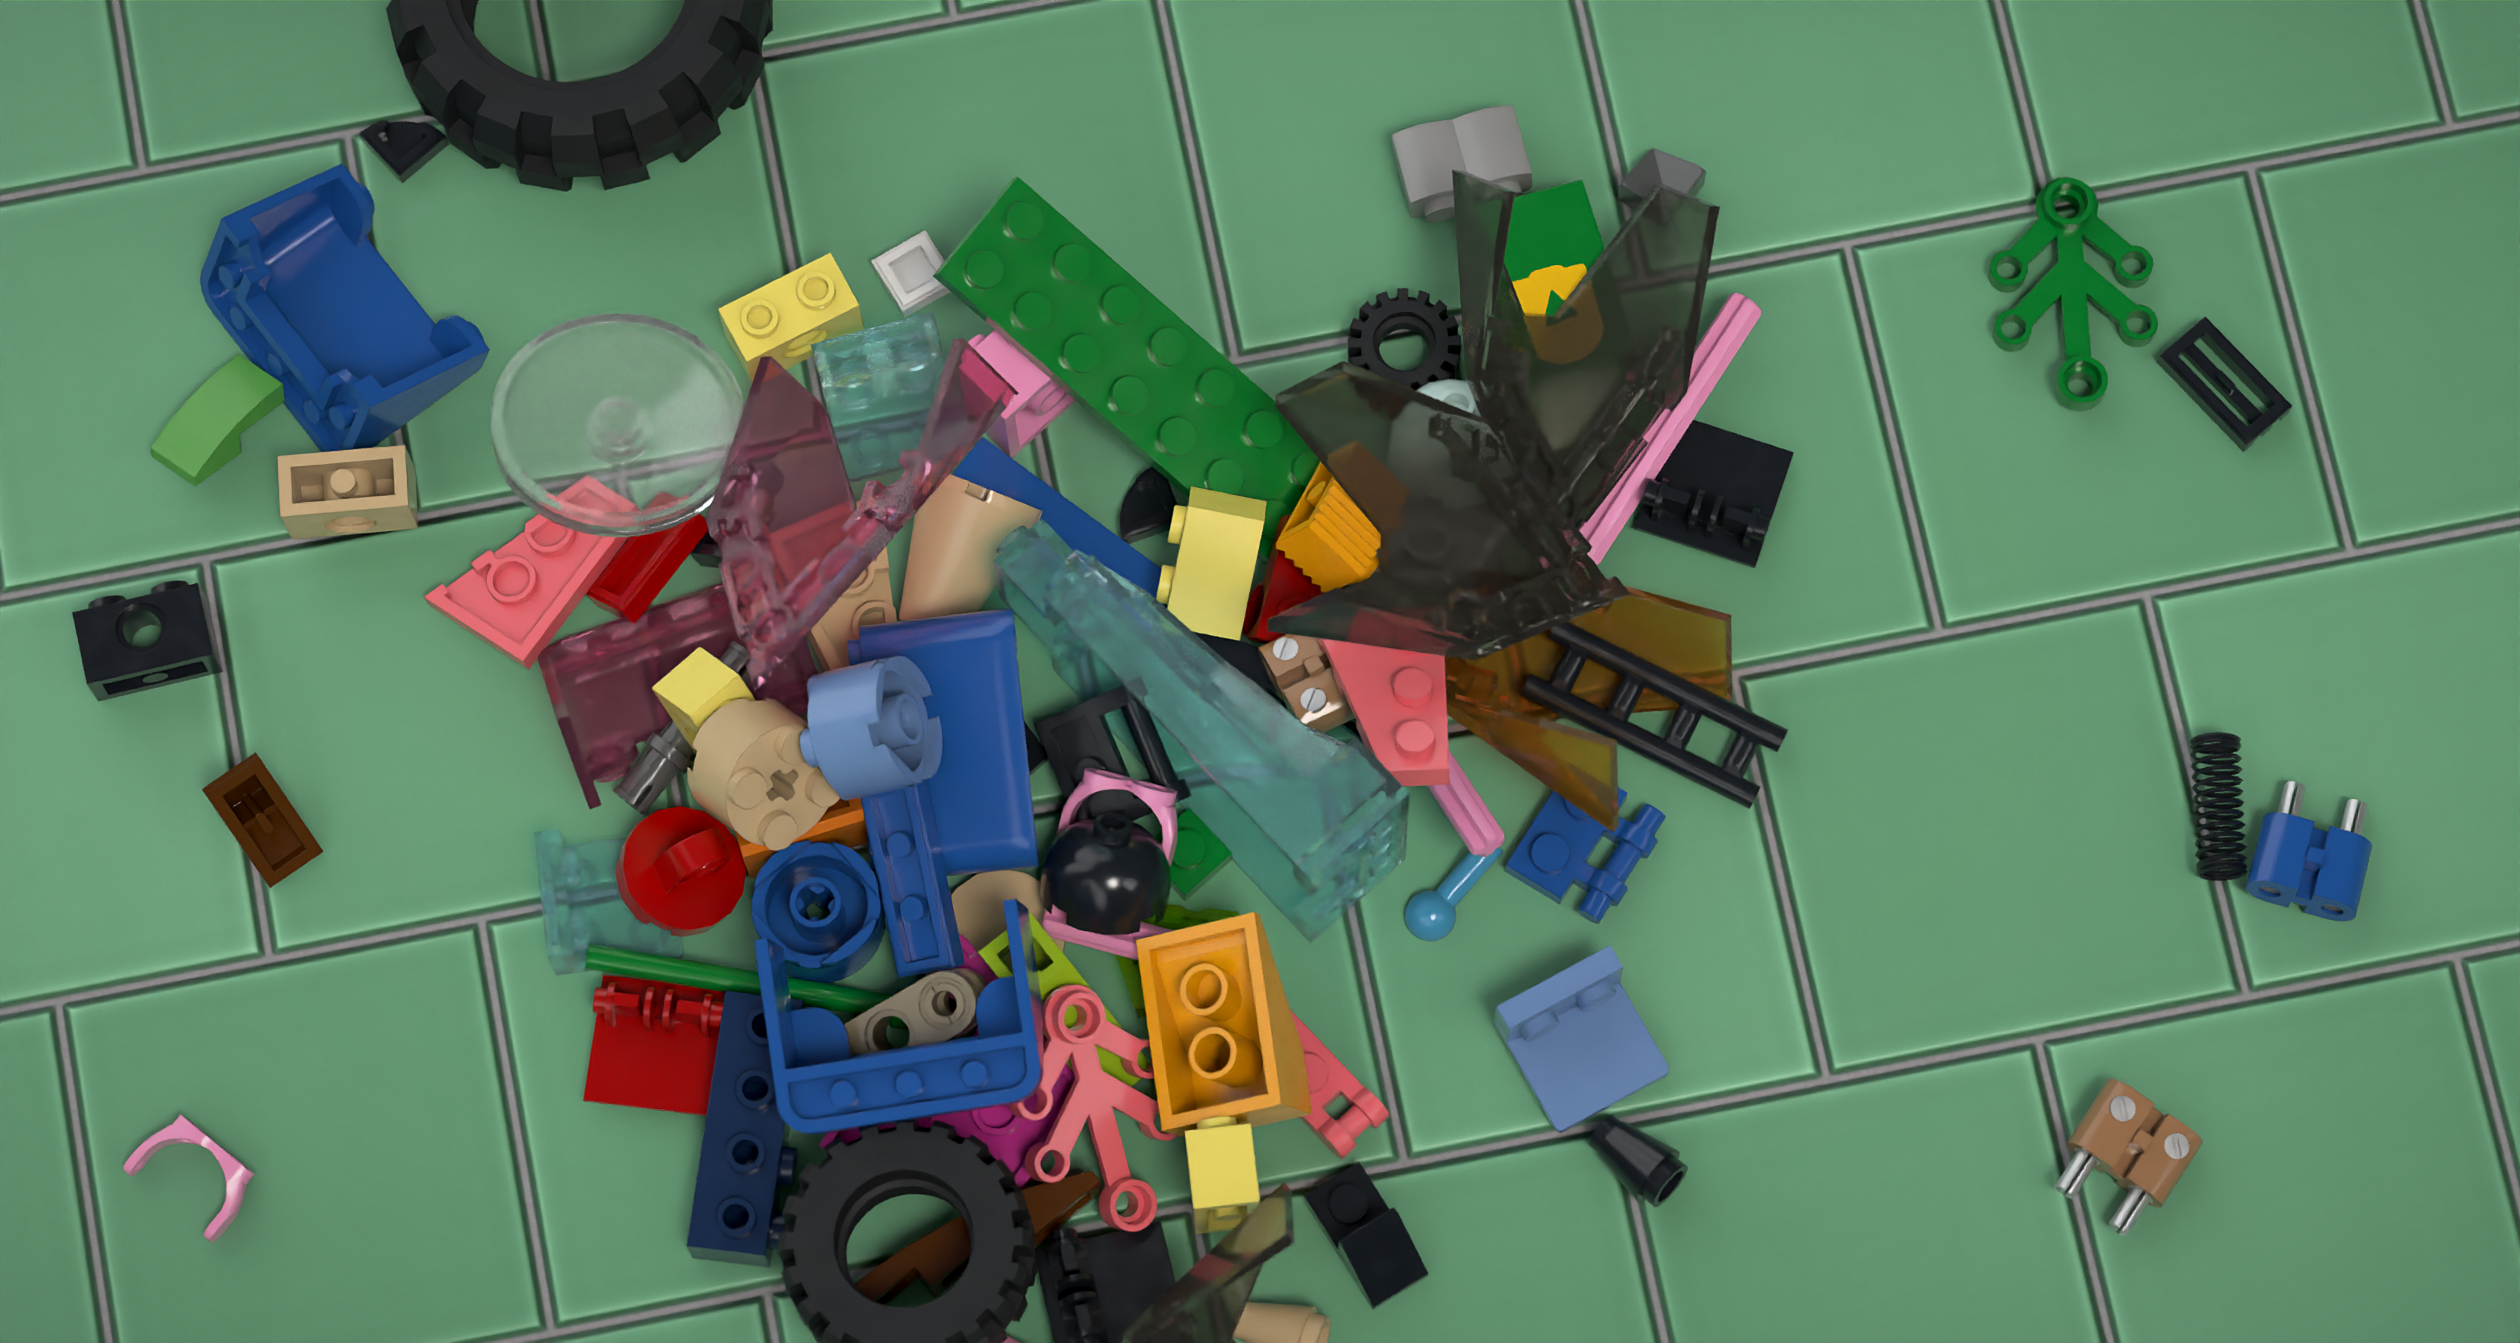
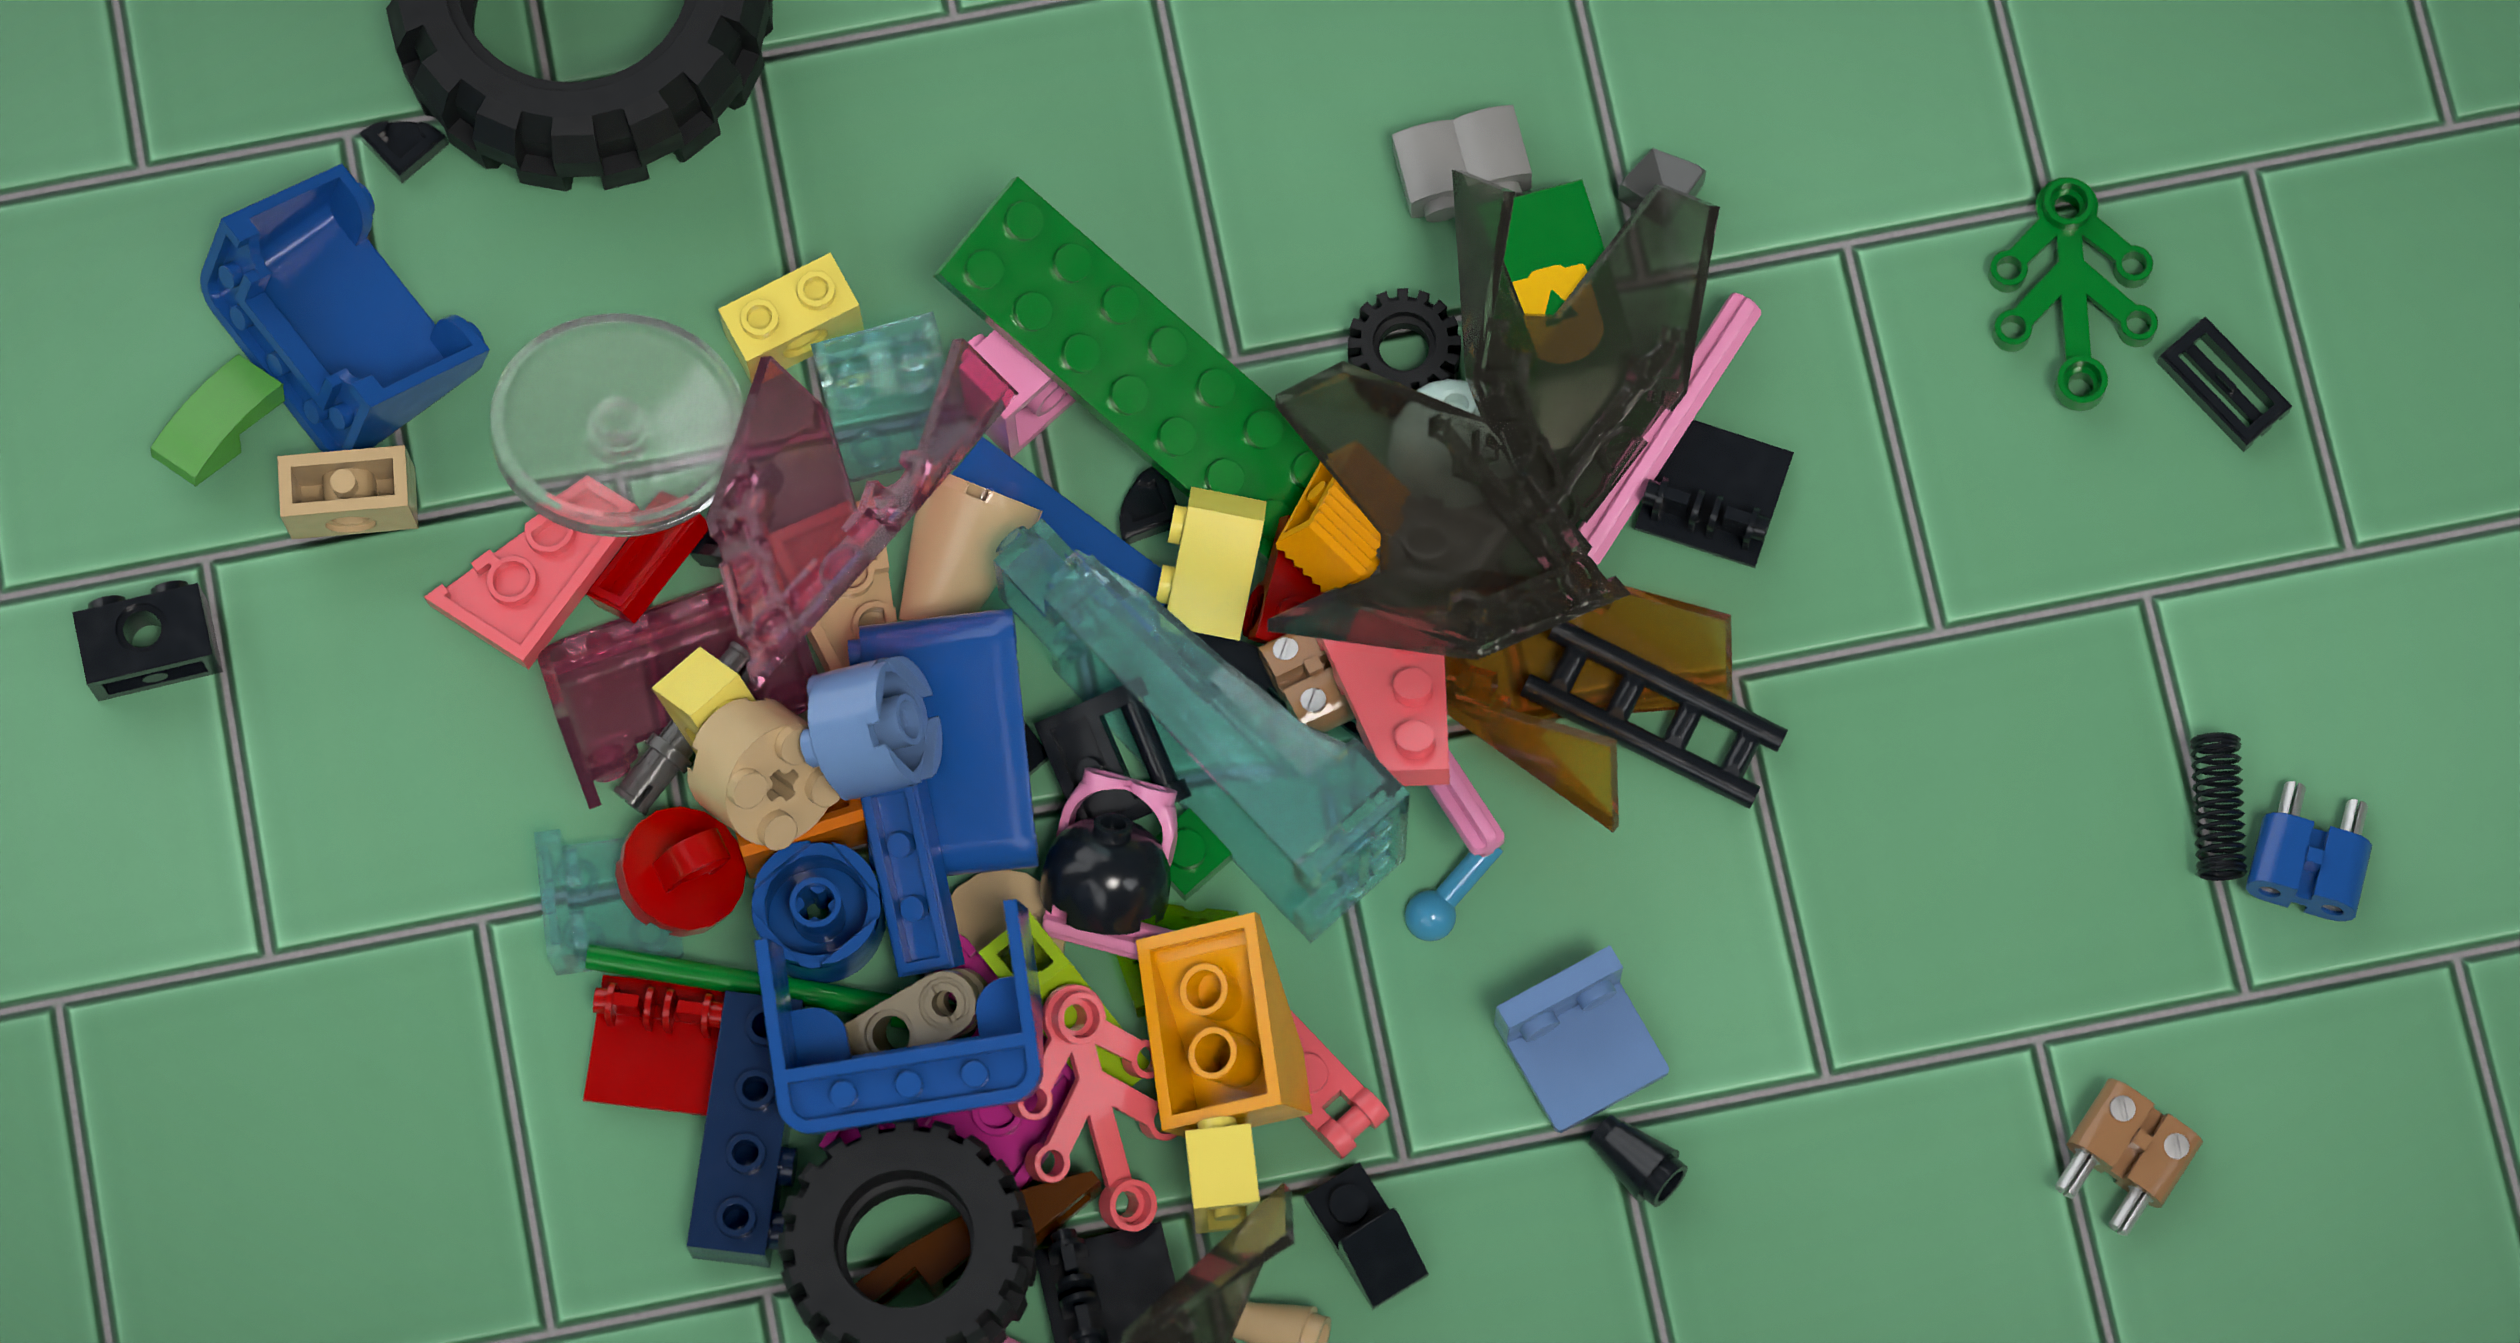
bright pink cap [123,1114,255,1243] -> none
reddish brown slope [202,752,324,888] -> none
white tile [871,230,950,318] -> none
blue plate [1505,760,1666,924] -> none

